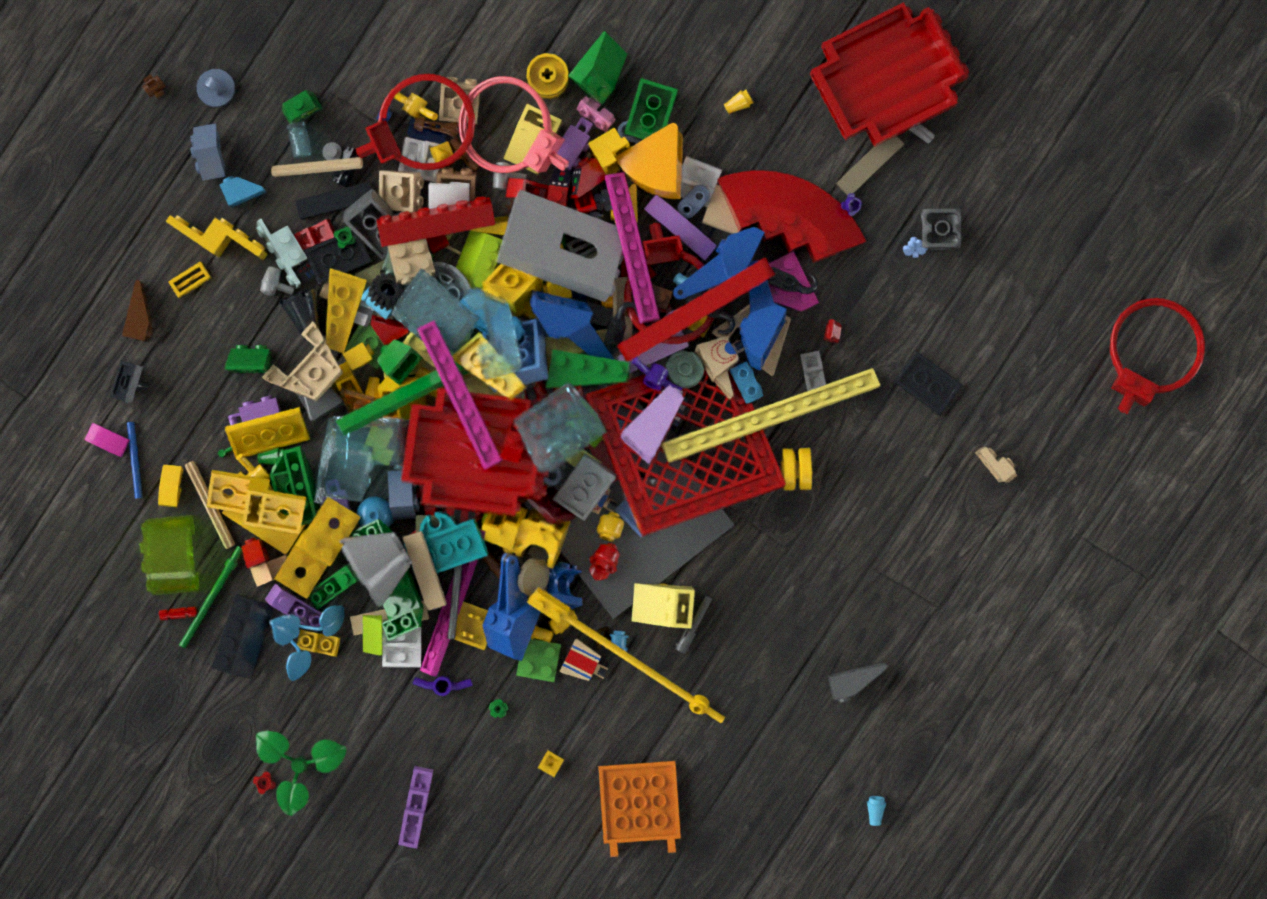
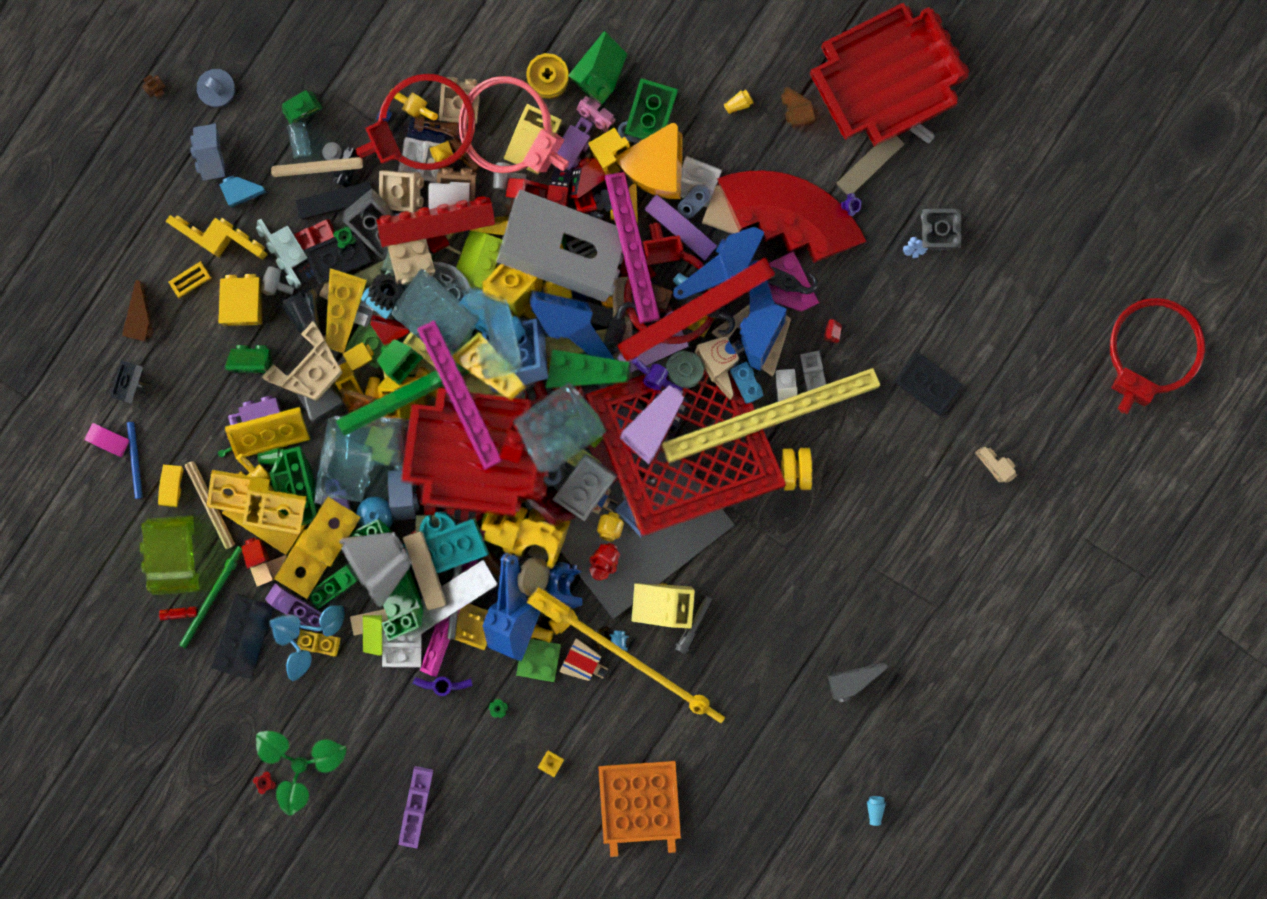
none -> yellow slope [219,274,263,326]
none -> flat silver sticker [406,560,497,641]
none -> white slope [775,369,797,402]
none -> clear orange slope [781,87,815,128]

